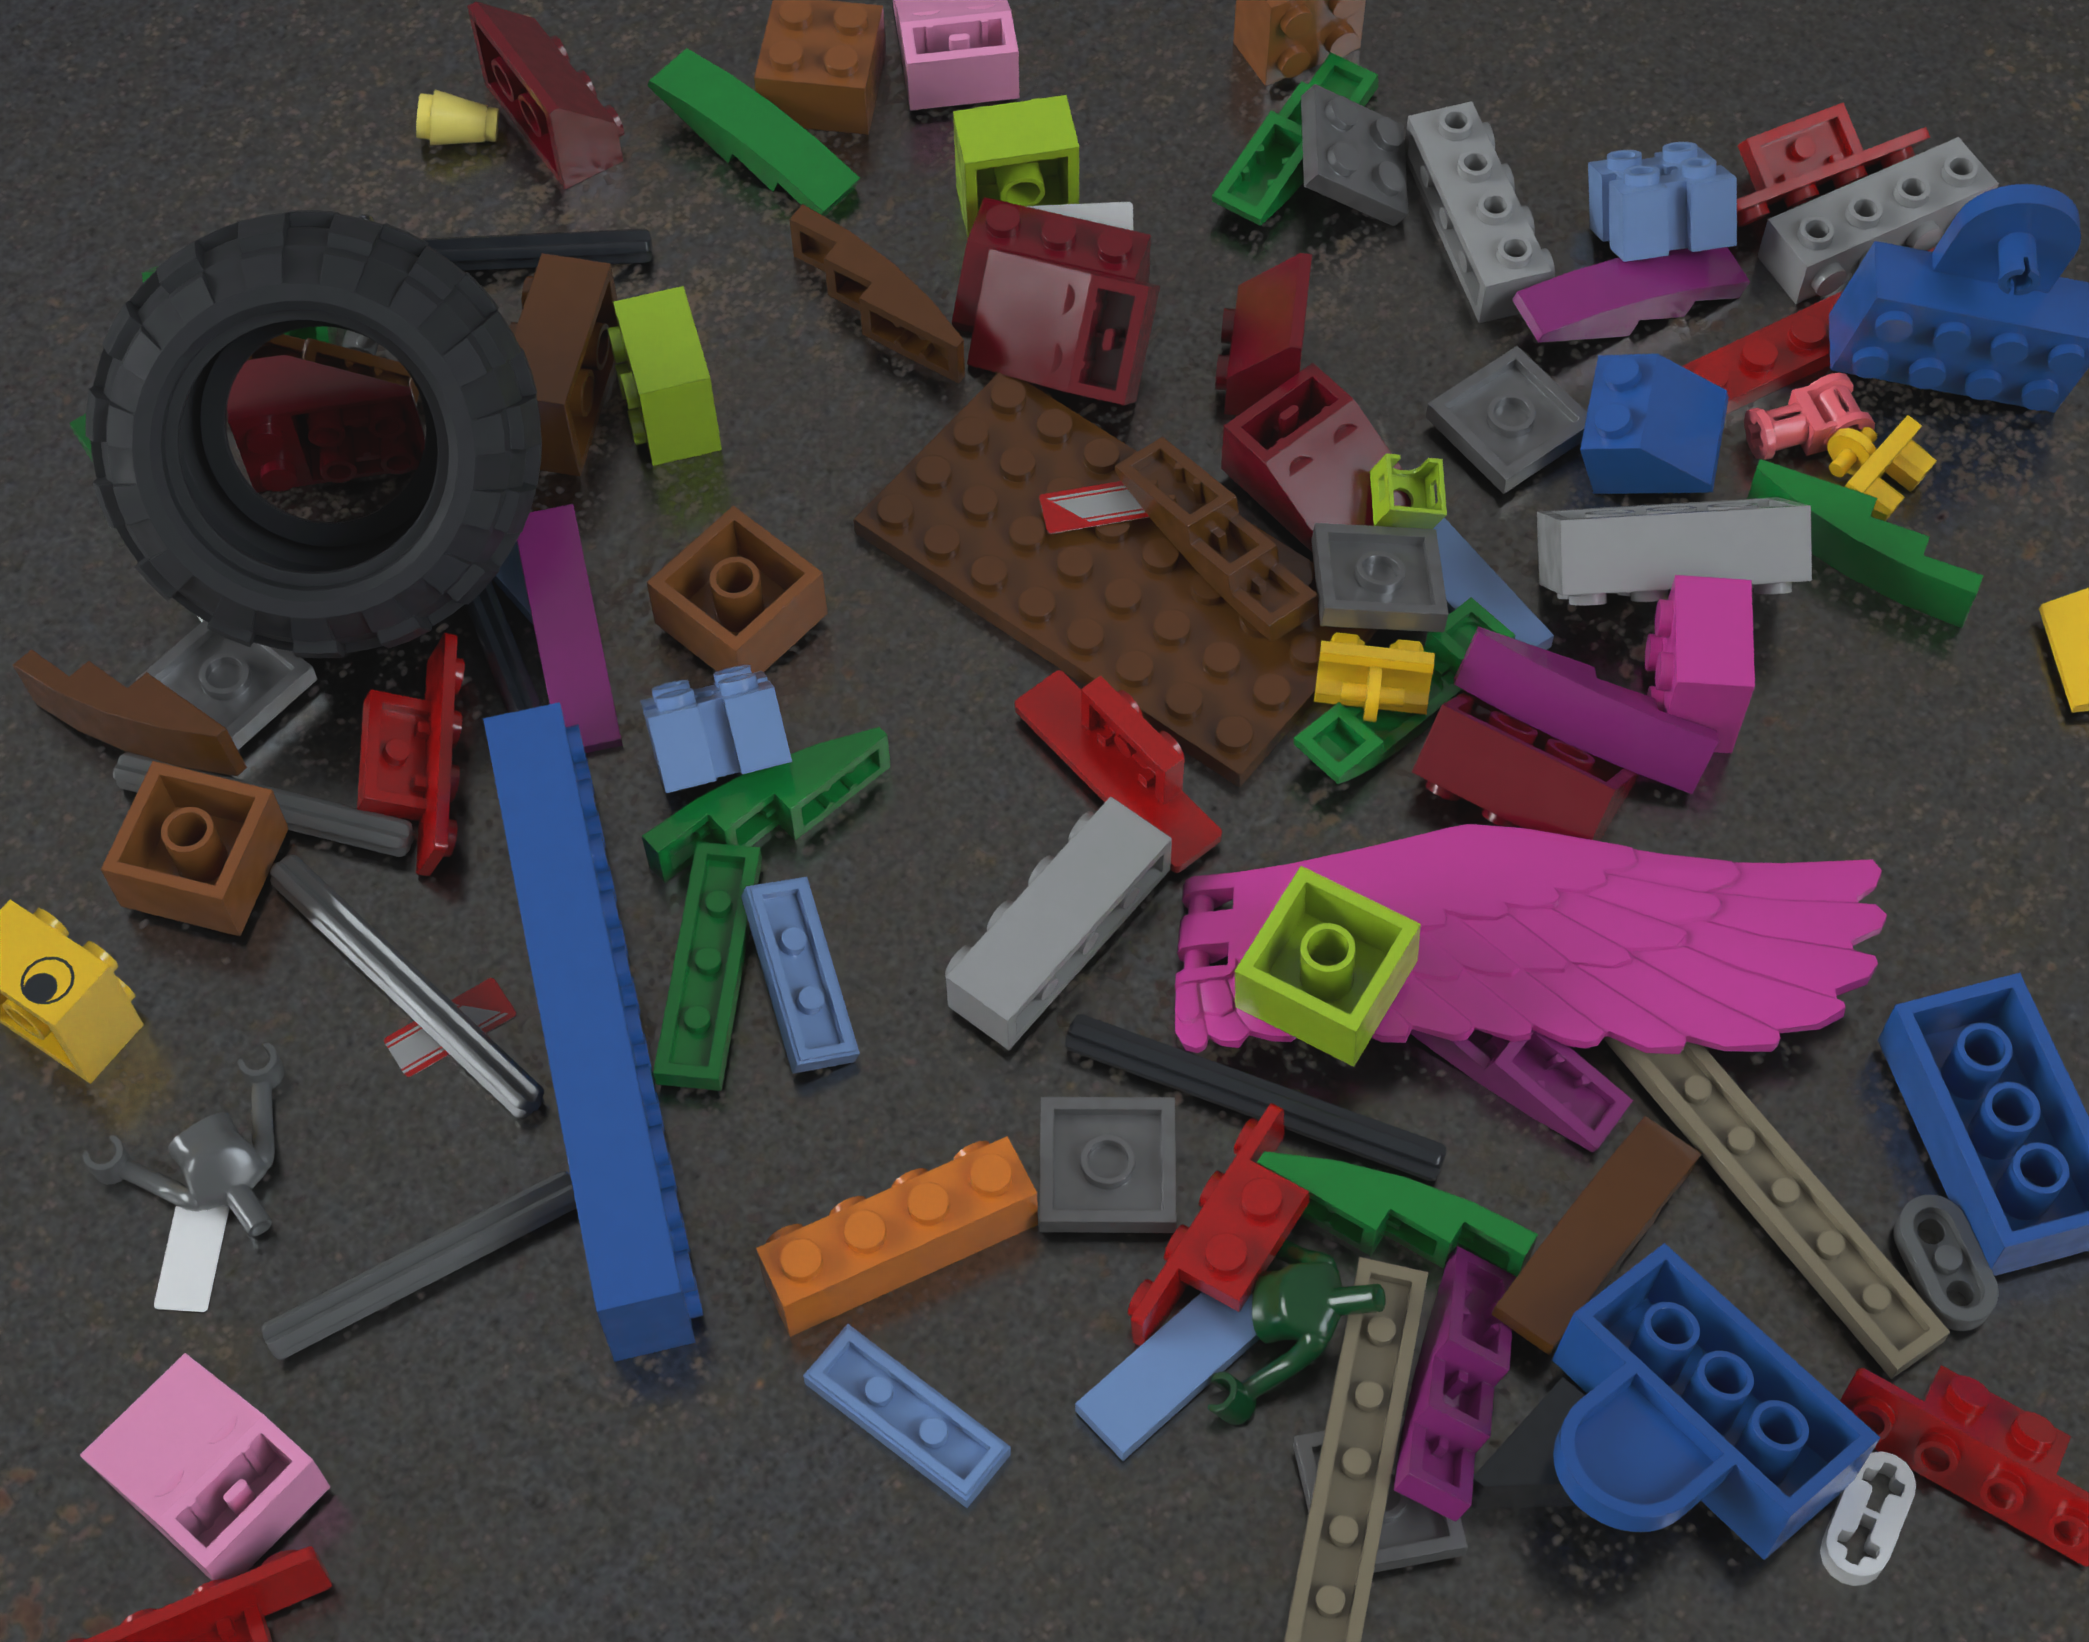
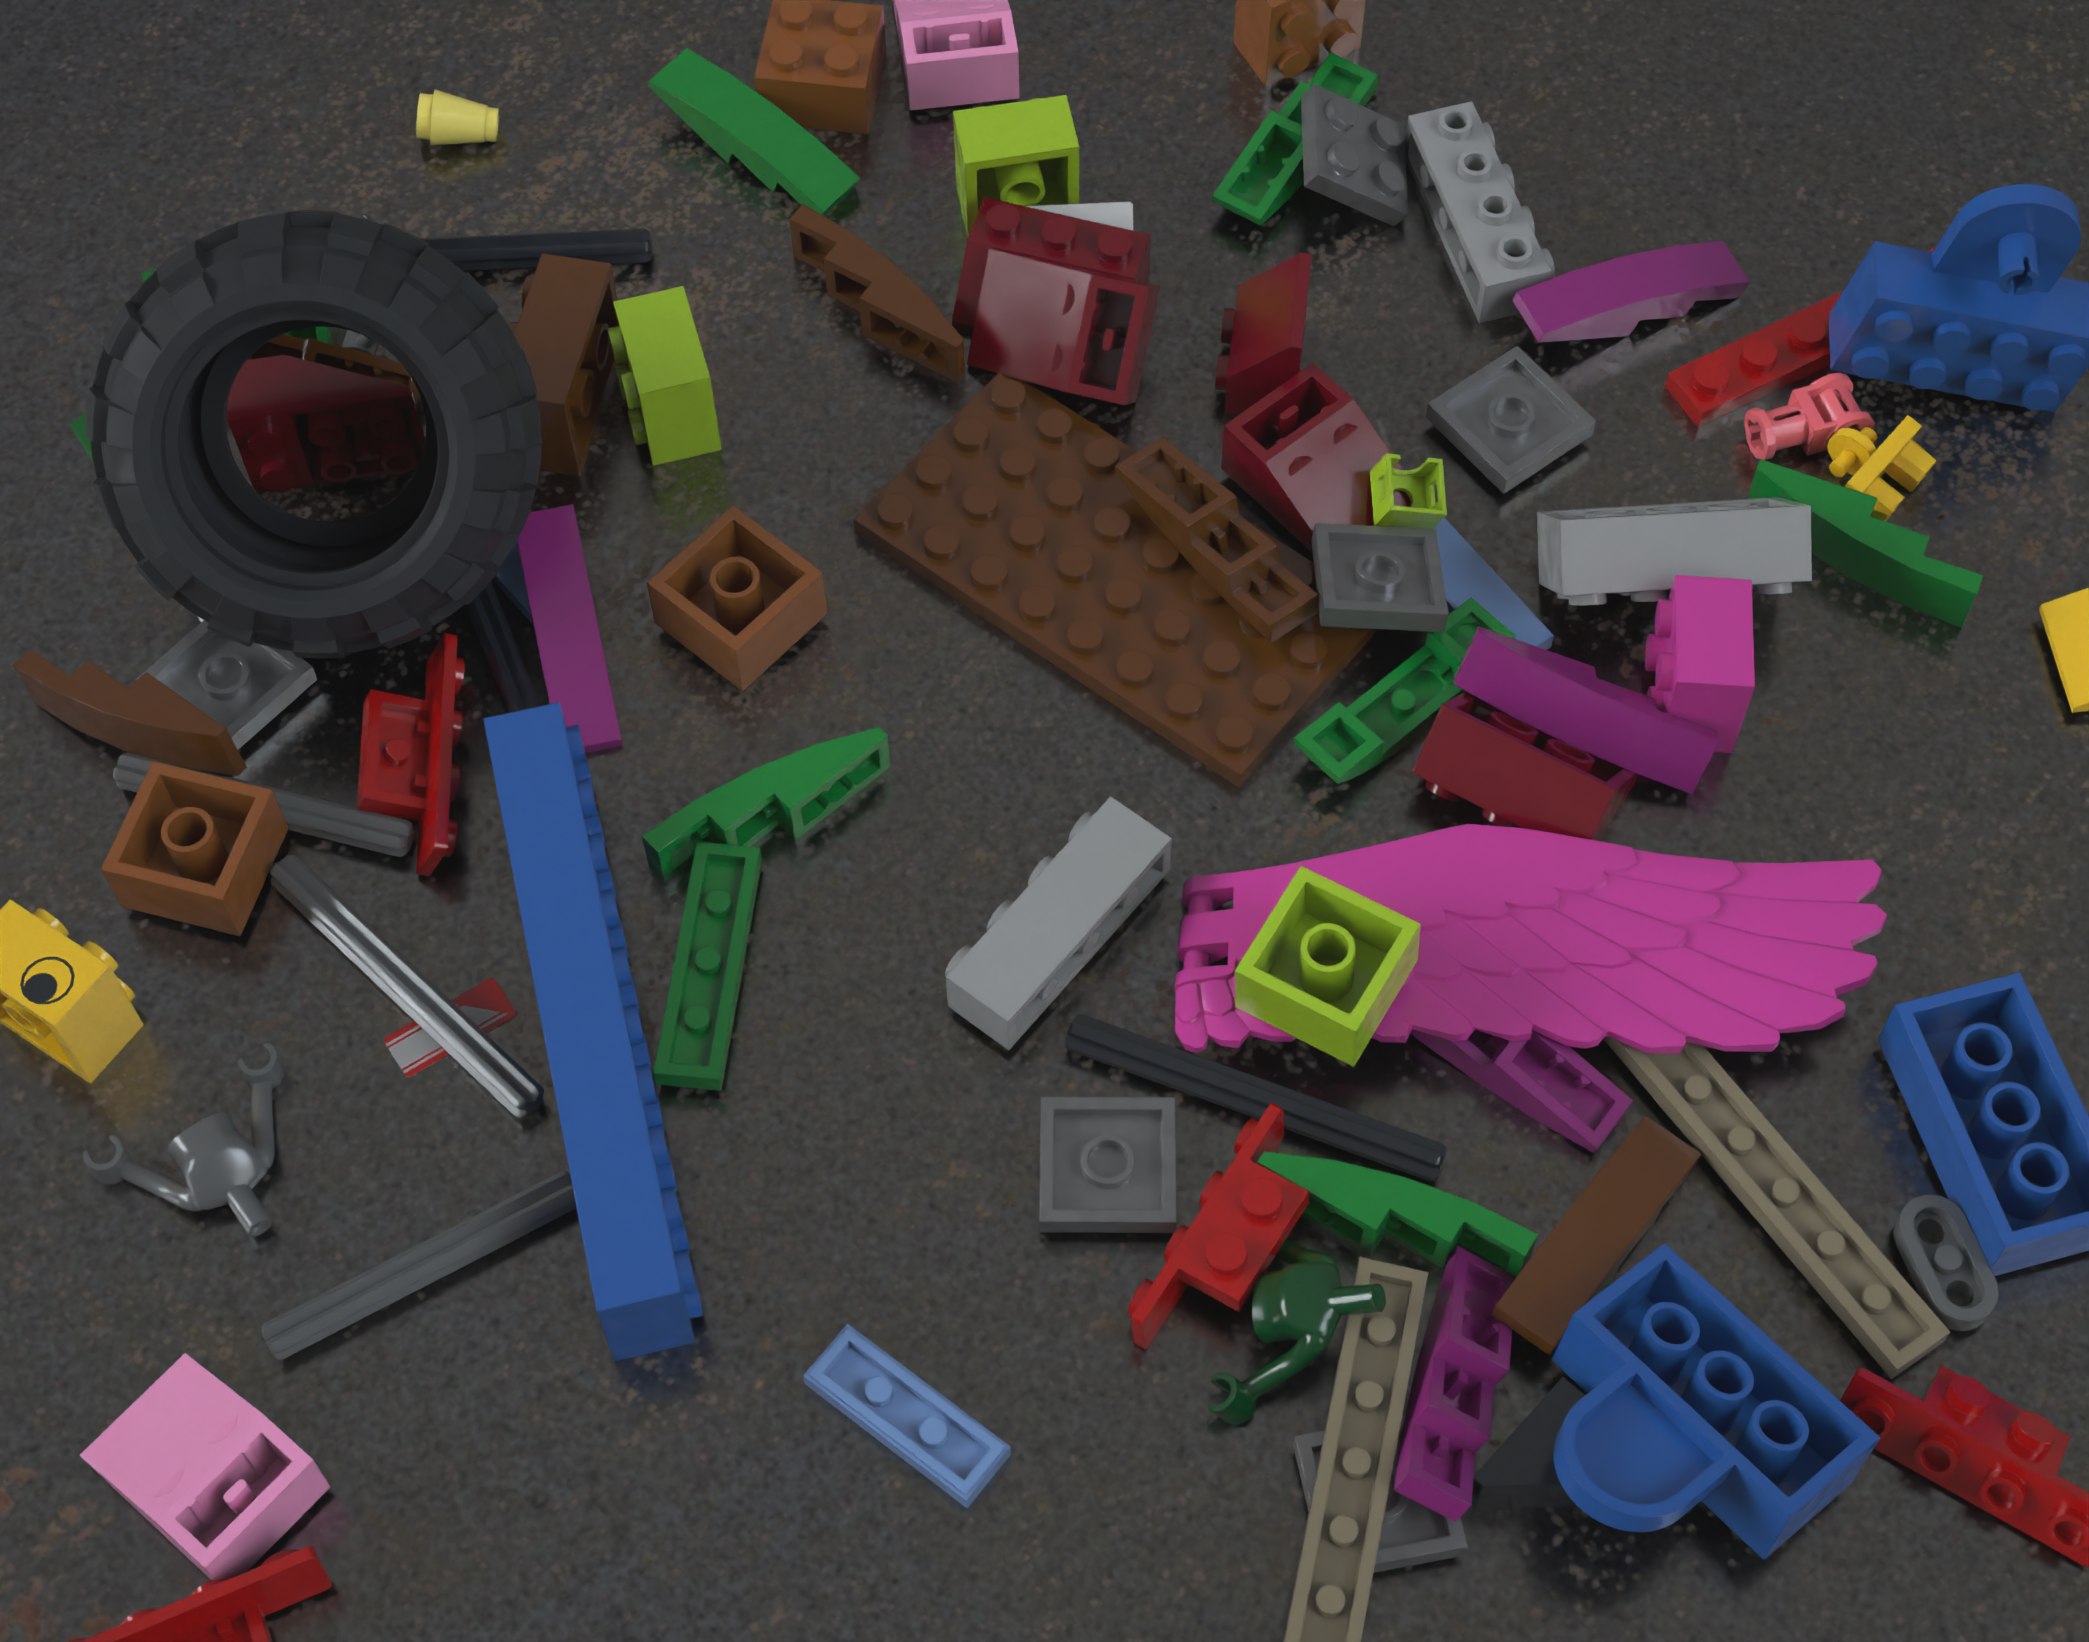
white sticker [154,1205,230,1312] -> none
dark red slope [467,1,624,190] -> none
medium blue brick [640,665,792,793] -> none
medium blue tile [741,877,860,1074] -> none
orange brick [756,1136,1038,1337] -> none
red bracket [1015,670,1222,873] -> none
sticker [1039,481,1149,534] -> none
medium blue tile [1075,1292,1259,1461] -> none
yellow hips [1314,632,1435,722] -> none
blue slope [1580,354,1729,494] -> none
medium blue brick [1588,142,1737,262] -> none
red bracket [1737,102,1931,228] -> none
light grey brick [1757,137,1999,304] -> none
white beam [1820,1451,1916,1586] -> none

